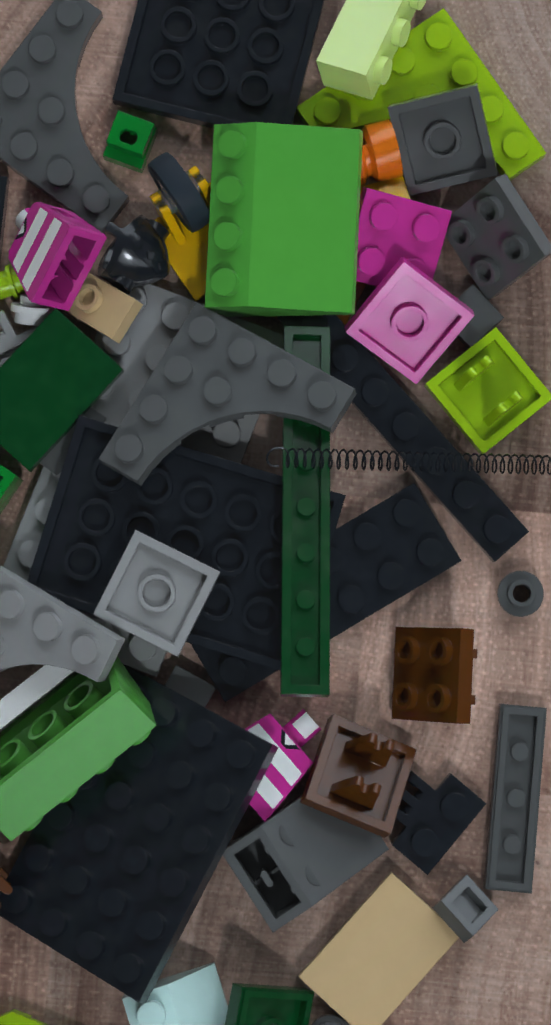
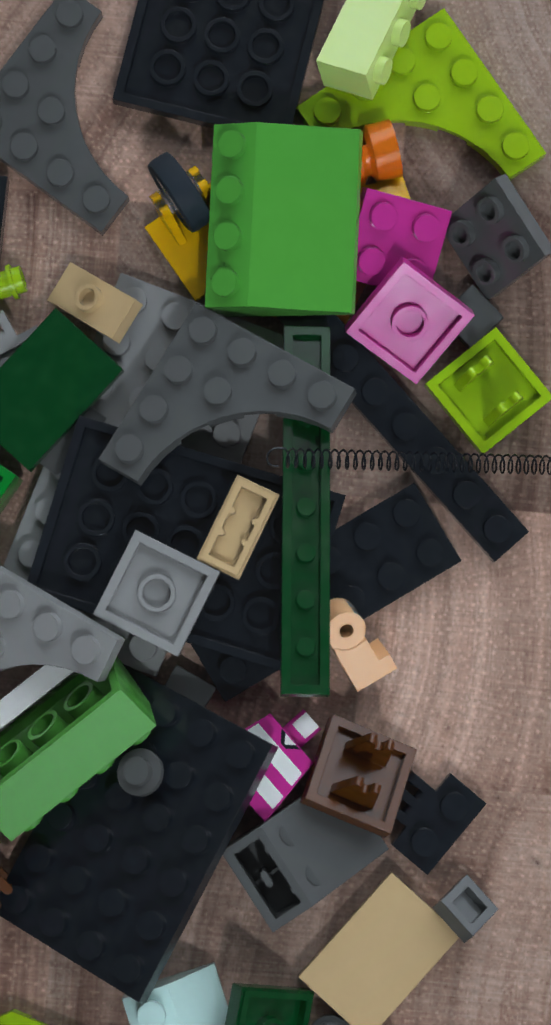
dark pink torso [8,202,107,311] -> none
white plate [10,294,55,326] -> none
black helmet [98,215,170,294] -> none
green piece [103,110,158,173] -> none
dark grey plate [387,83,498,196] -> none
reddish brown plate [392,627,478,724] -> none
dark grey tile [484,704,547,894] -> none
dark grey plate [497,571,544,617] -> none
none -> dark grey plate [117,748,164,797]
none -> tan plate [196,474,280,580]
none -> light nougat leg [330,598,397,692]

